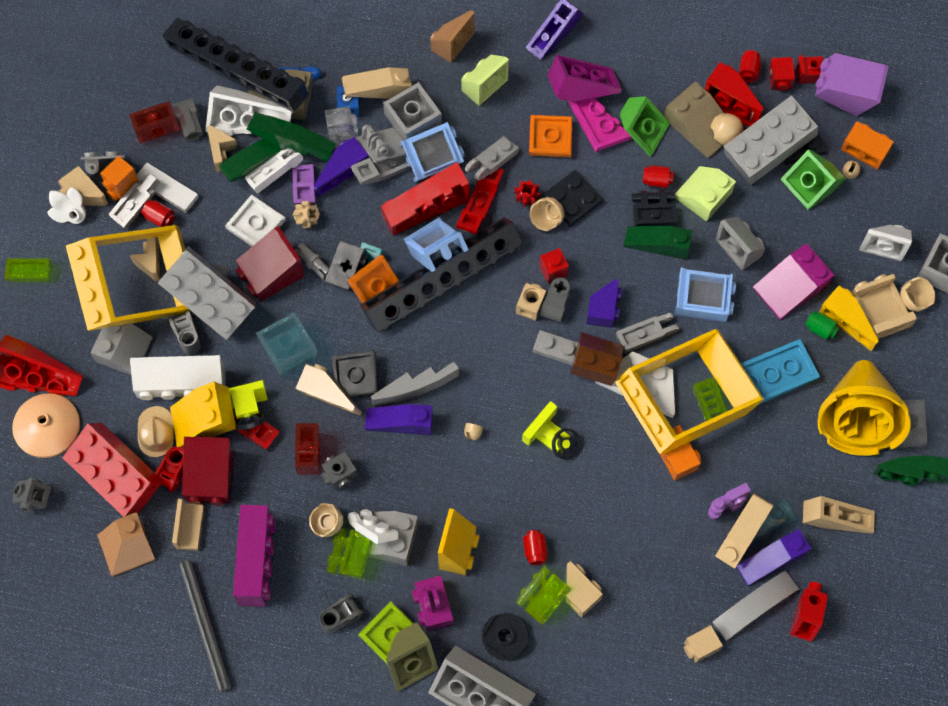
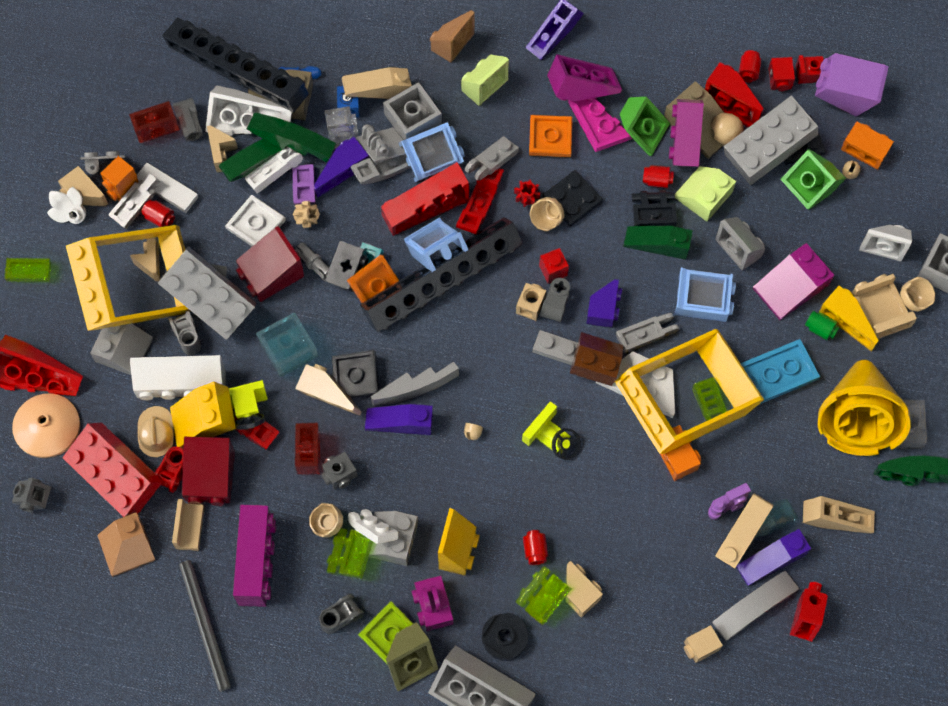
none -> magenta brick [669,99,704,167]

